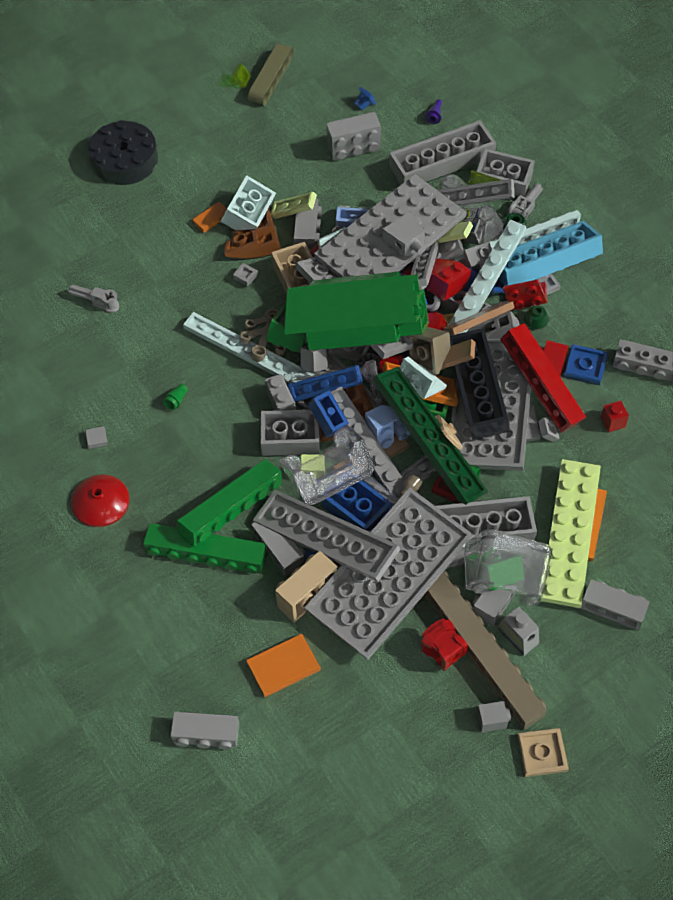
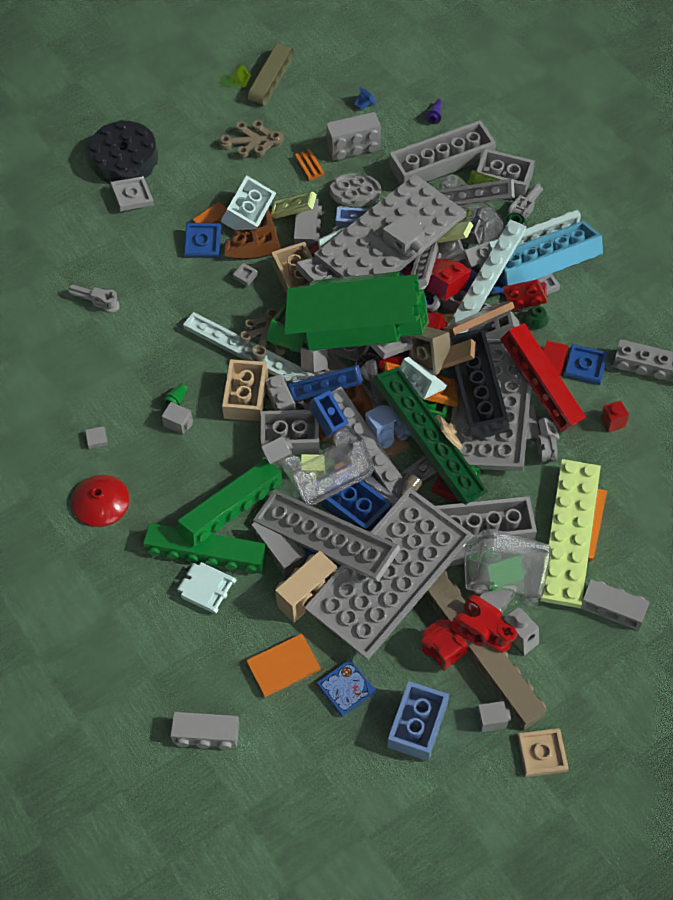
none -> light grey plate [111,176,153,211]
none -> light grey brick [161,402,193,434]
none -> light aqua plate [177,562,237,614]
none -> blue tile [184,223,221,258]
none -> dark tan plant [219,120,284,158]
none -> tan brick [222,359,268,421]
none -> light grey brick [261,435,293,464]
none -> orange tile [295,149,324,181]
none -> tile [317,659,376,717]
none -> light grey tile [330,173,381,207]
none -> medium blue brick [388,681,449,761]
none -> red piece [451,595,517,652]
none -> light grey wheel [537,434,558,463]

